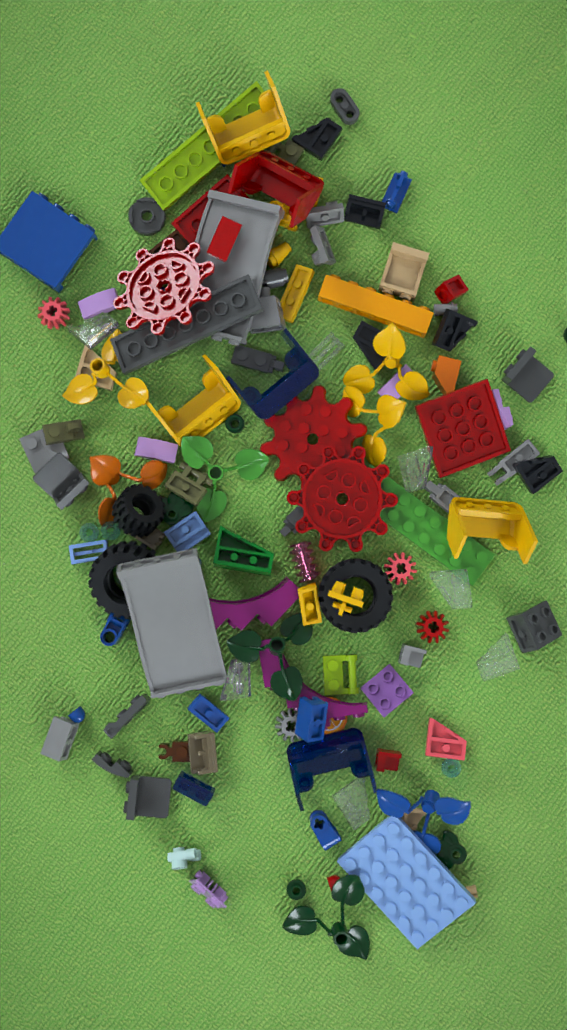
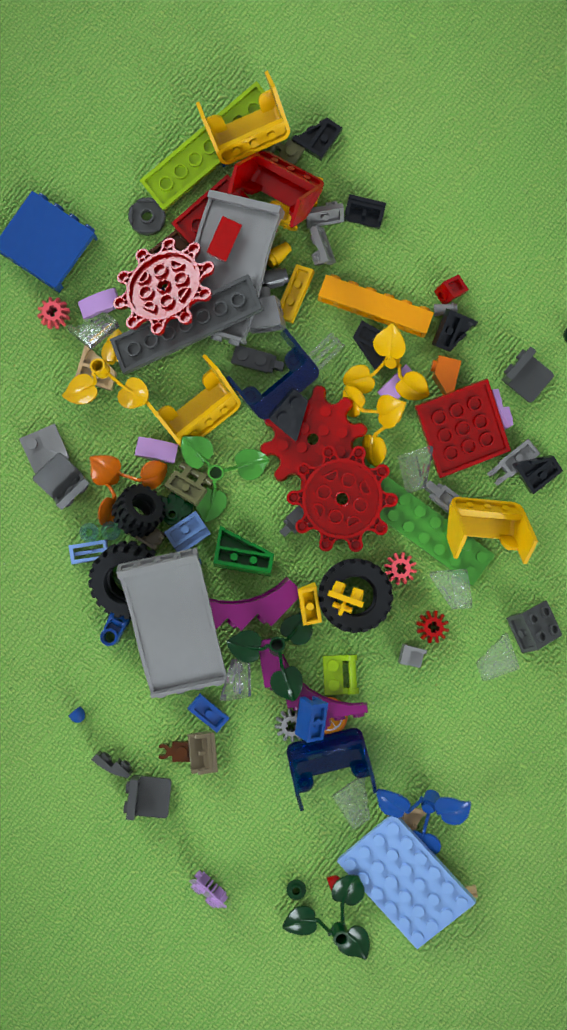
light grey hinge [40,716,80,761] -> none
olive hinge [42,419,85,445] -> none
dark grey hinge [103,694,151,739] -> none
light aqua plate [167,847,201,870] -> none
clear blue bracket [173,771,215,806] -> none
dark green plate [225,414,245,434] -> none
clear pink piece [288,541,321,583] -> none
blue piece [310,810,342,851] -> none
dark grey plate [330,88,359,125] -> none
medium lavender hinge [360,664,414,717] -> none
red panel [375,748,402,772] -> none
tan panel [378,242,429,301] -> none
blue hinge [382,171,412,214] -> none
coral wing [425,717,467,761] -> none
dark green plate [436,830,467,870] -> none
clear light blue plate [442,759,461,778] -> none
none -> black wing [267,388,308,441]

